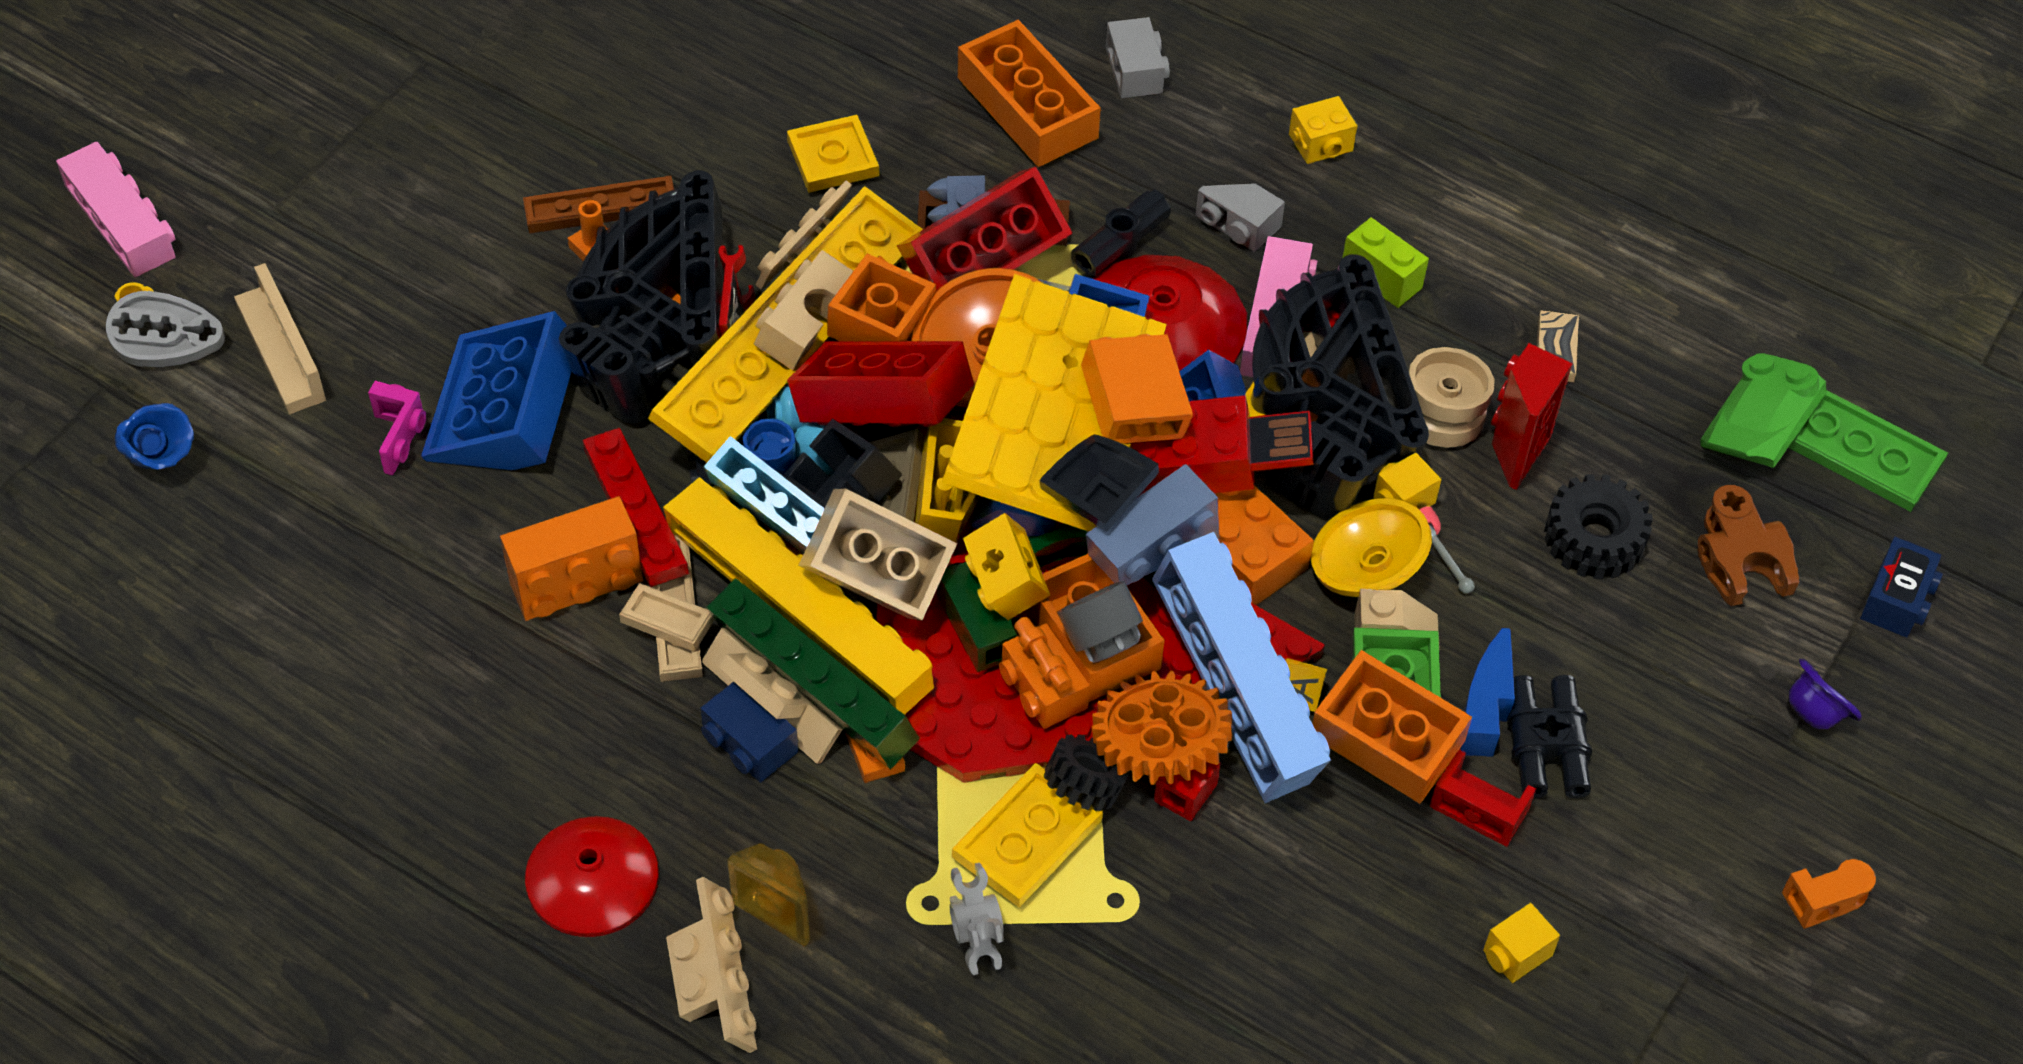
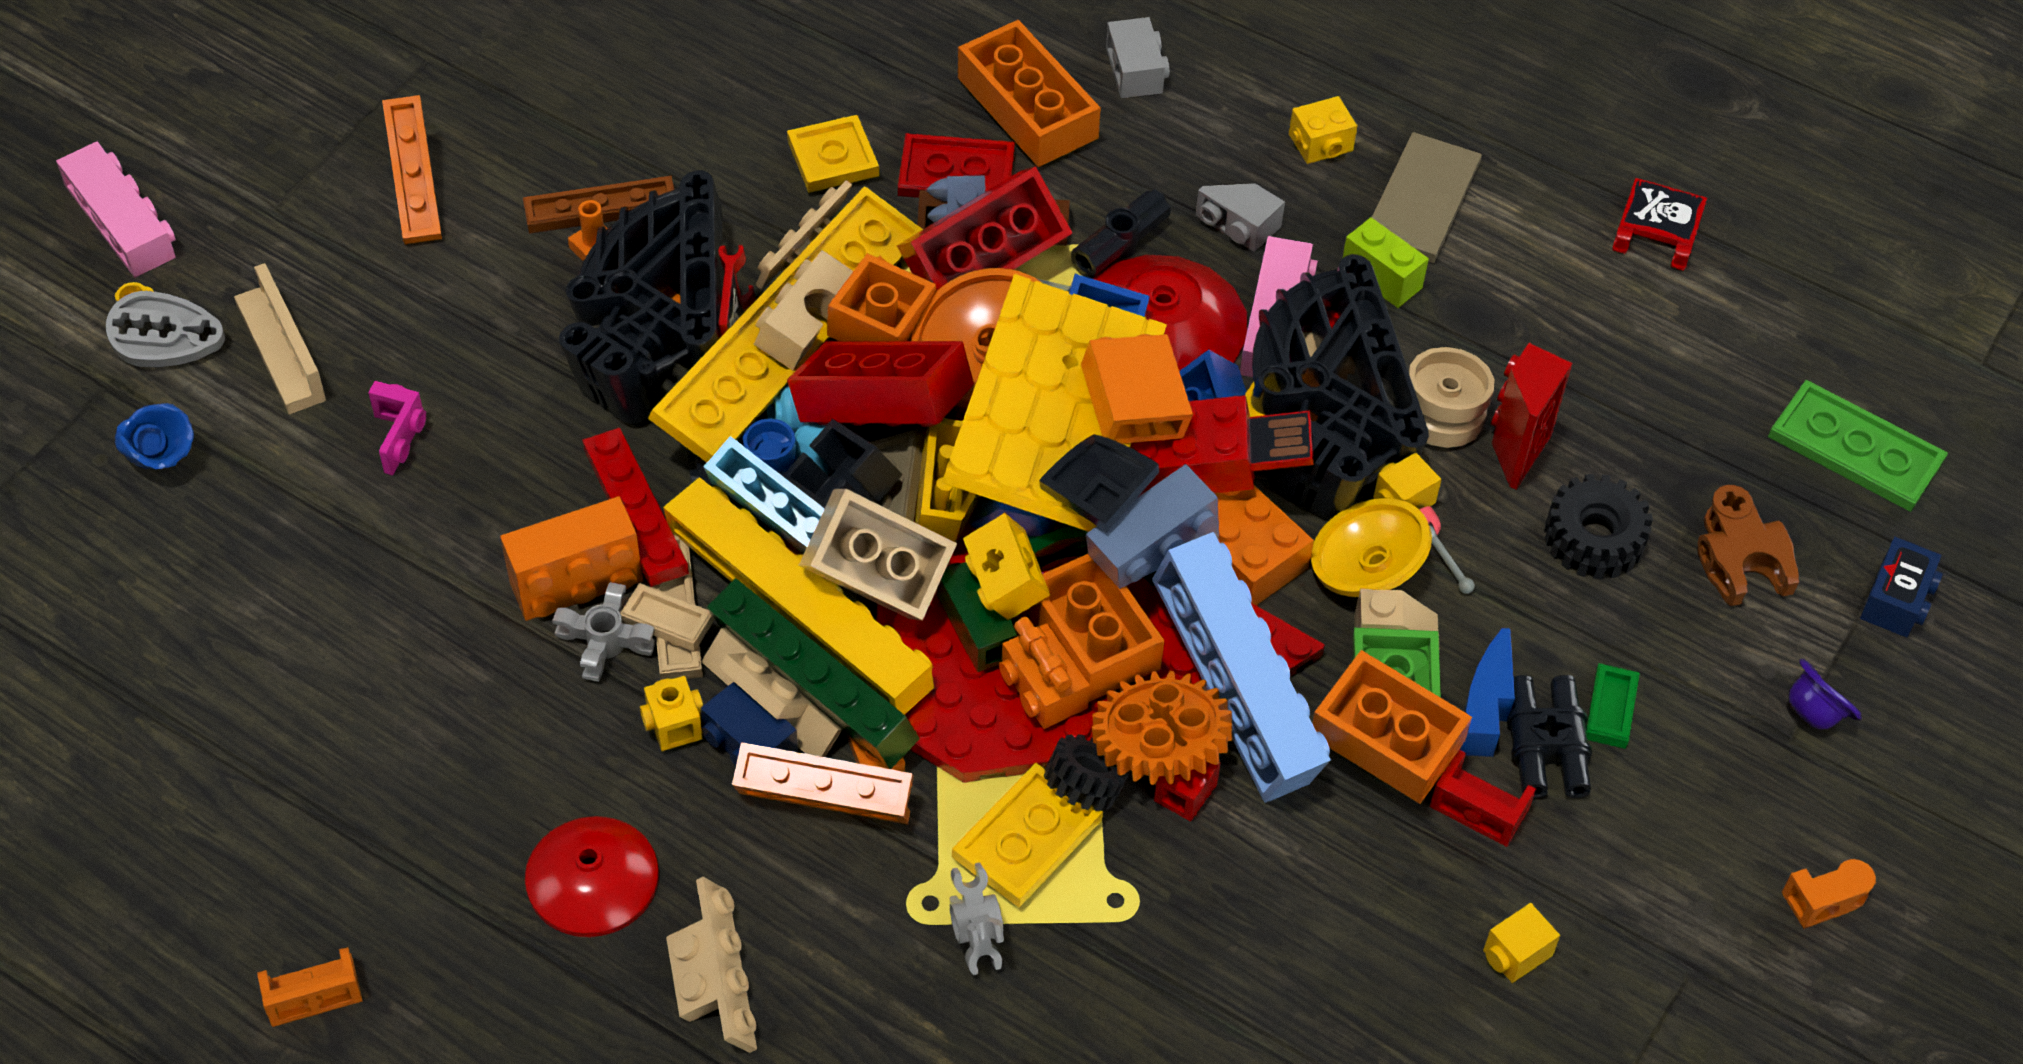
blue slope [421,311,572,470] -> none
clear yellow slope [727,843,810,947] -> none
dark grey piece [1057,581,1143,663] -> none
yellow tile [1285,658,1327,712] -> none
tile [1537,310,1579,382] -> none
bright green slope [1700,353,1826,468] -> none
none -> orange hinge [257,947,363,1027]
none -> orange piece [382,95,442,244]
none -> light grey pin [552,582,656,682]
none -> yellow brick [639,676,703,752]
none -> fence [732,742,914,824]
none -> red tile [898,133,1015,198]
none -> dark tan tile [1372,132,1482,263]
none -> green tile [1586,663,1640,749]
none -> flag [1612,178,1707,270]

